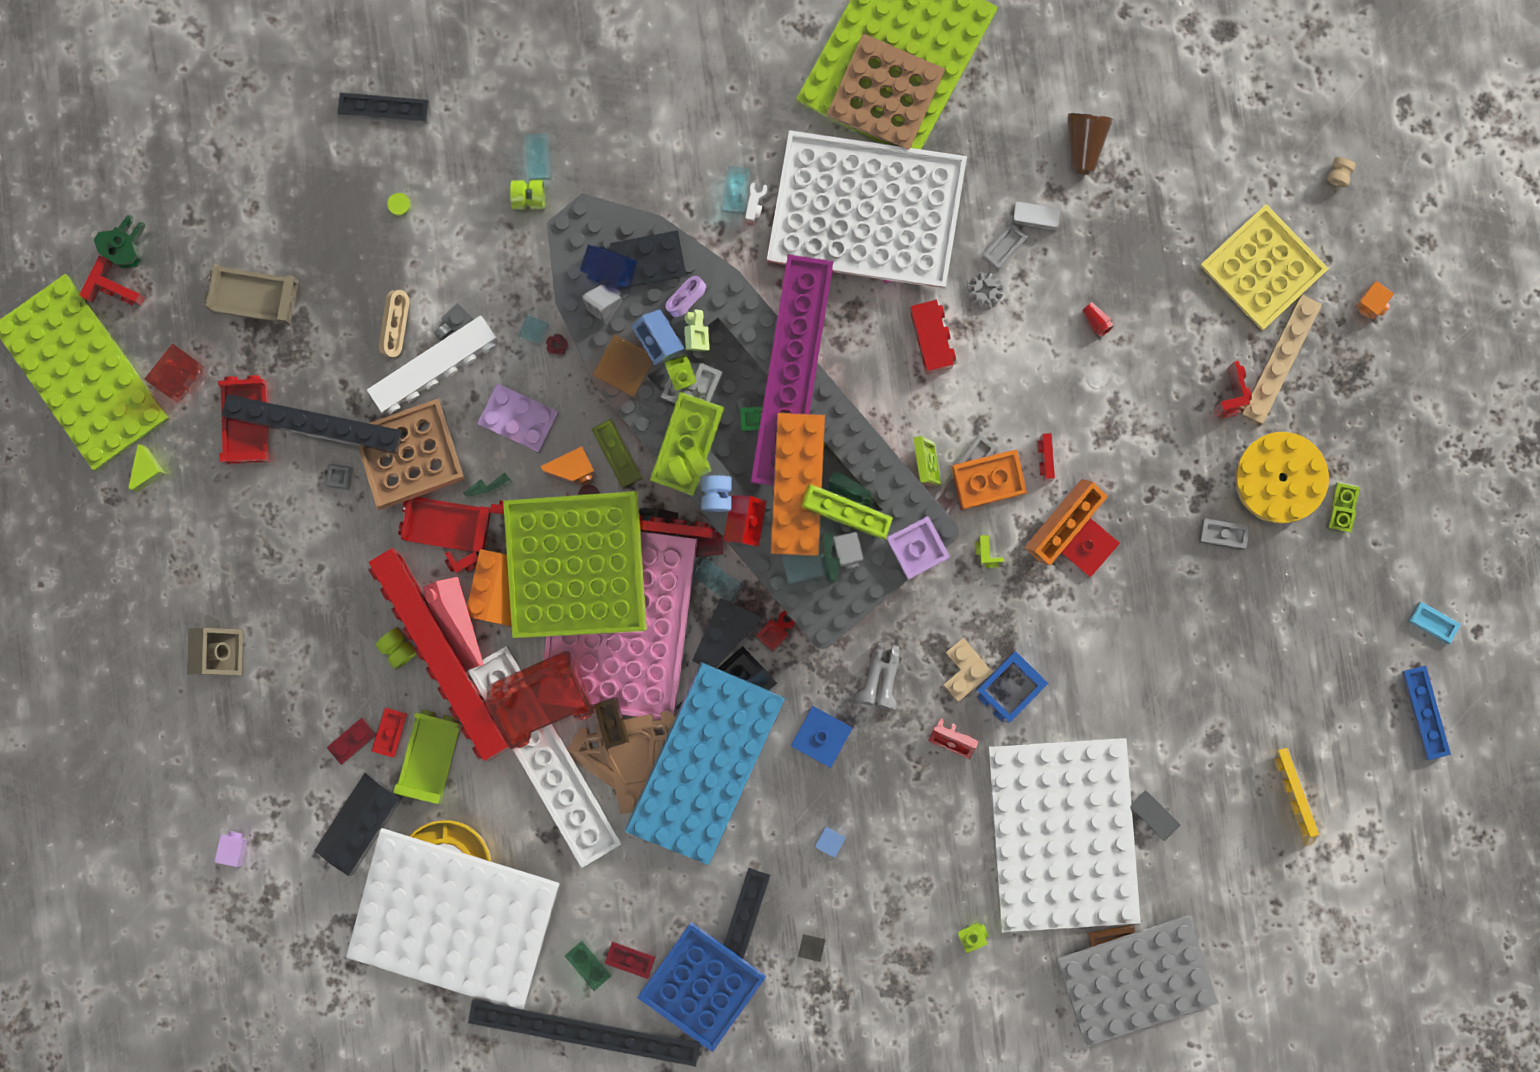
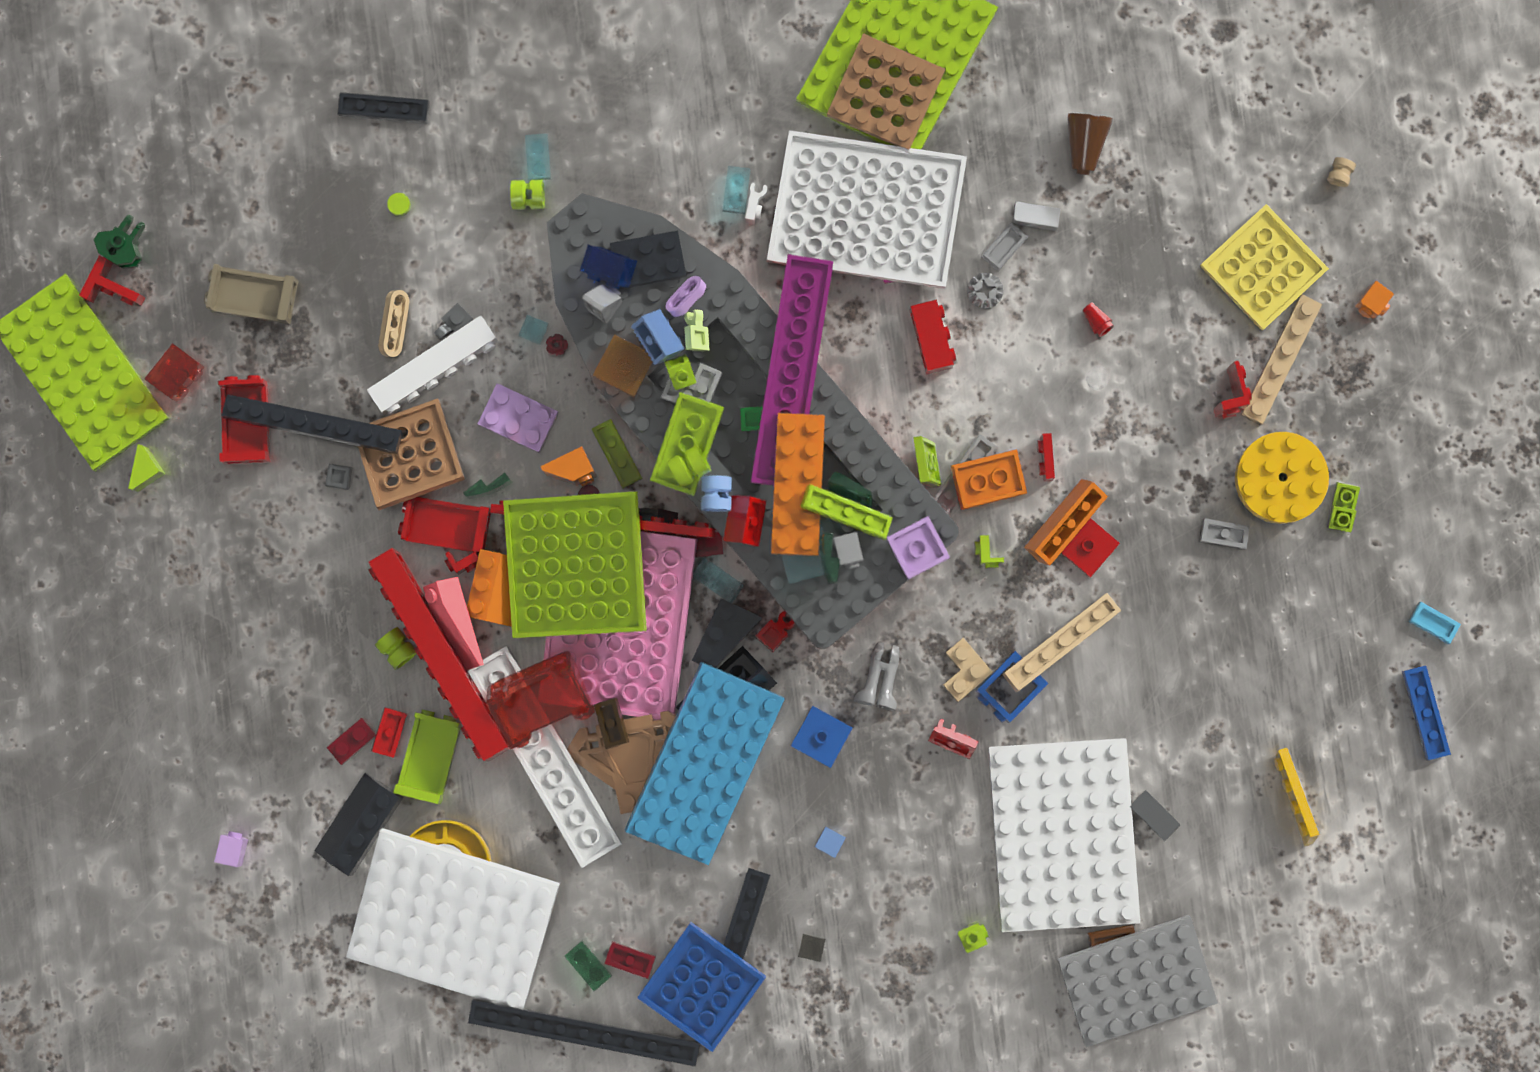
dark tan slope [187,628,243,675] -> none
none -> tan plate [1002,593,1121,693]

